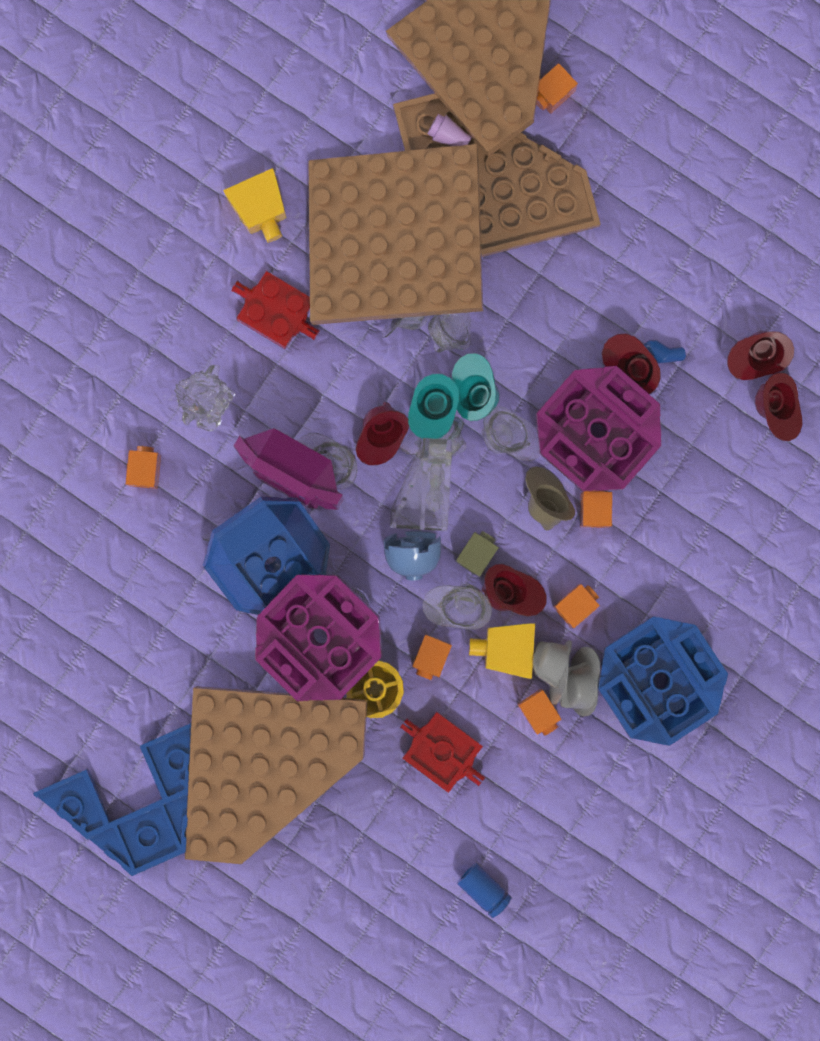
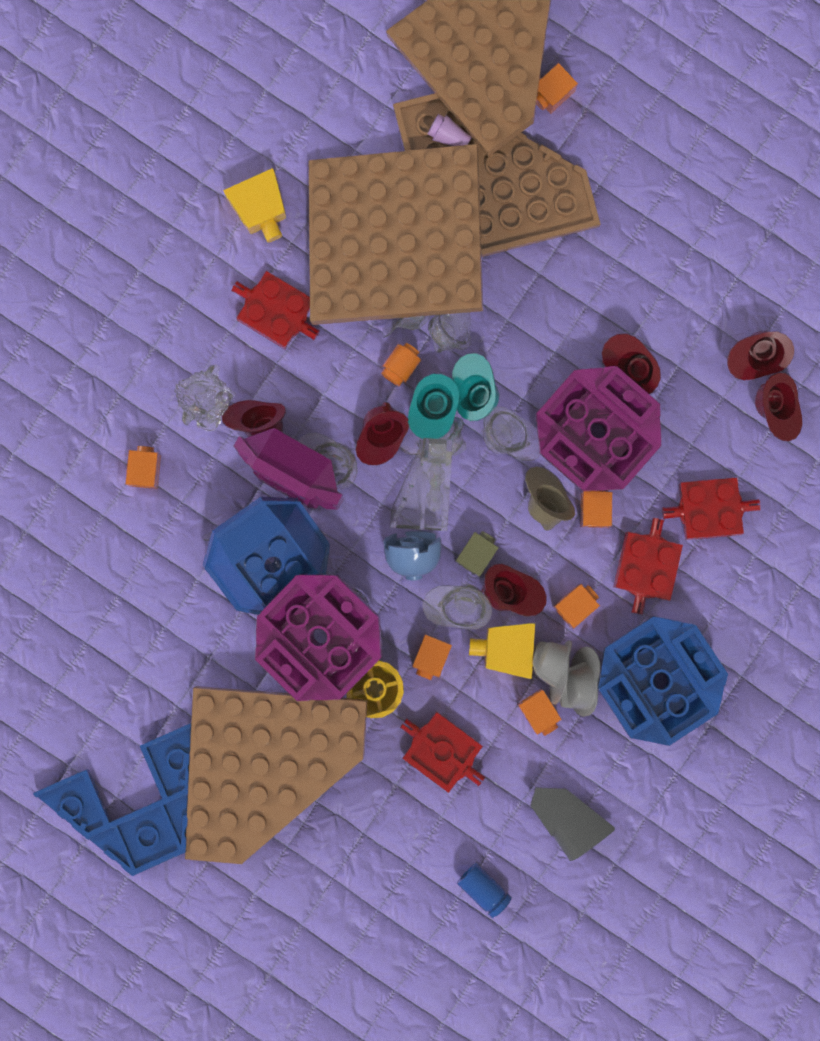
blue arm [644,340,686,363] -> none
none -> dark red piece [222,400,286,437]
none -> orange brick [381,343,421,387]
none -> dark grey panel [530,787,615,861]
none -> red plate [613,518,683,615]
none -> red plate [662,478,761,540]

